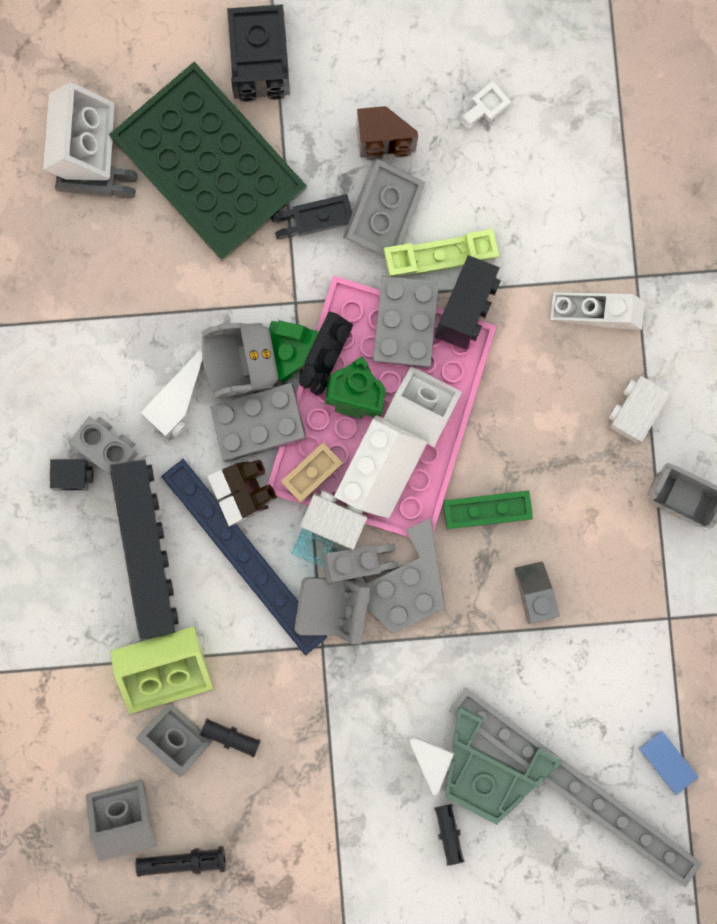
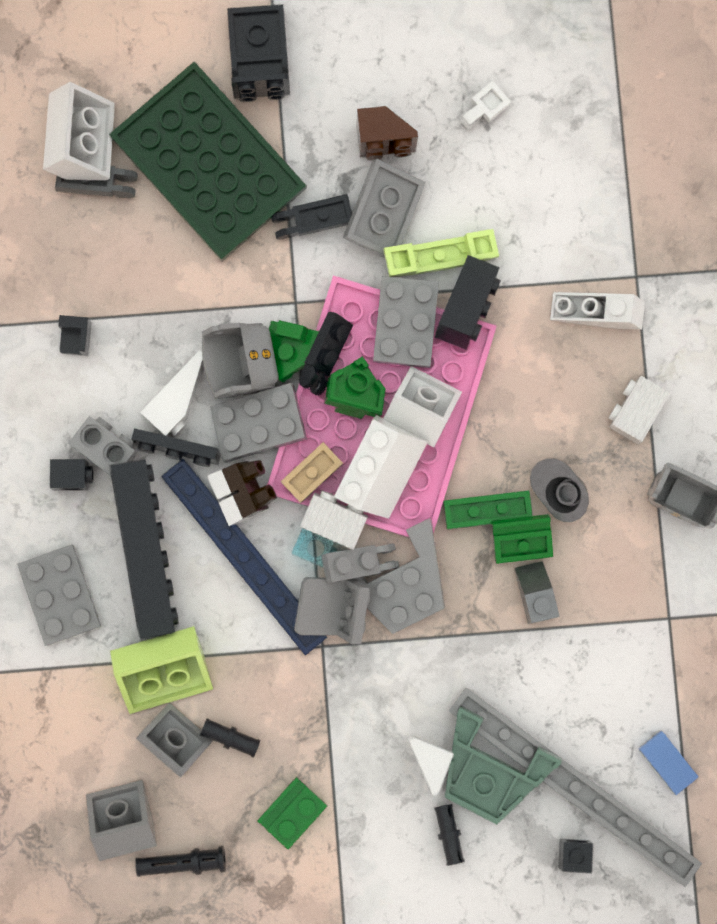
none -> light grey plate [17,544,101,646]
none -> black panel [58,315,92,356]
none -> black plate [131,428,221,467]
none -> green plate [257,777,328,850]
none -> green plate [492,514,553,564]
none -> flat silver piece [530,458,589,522]
none -> black brick [558,838,593,873]

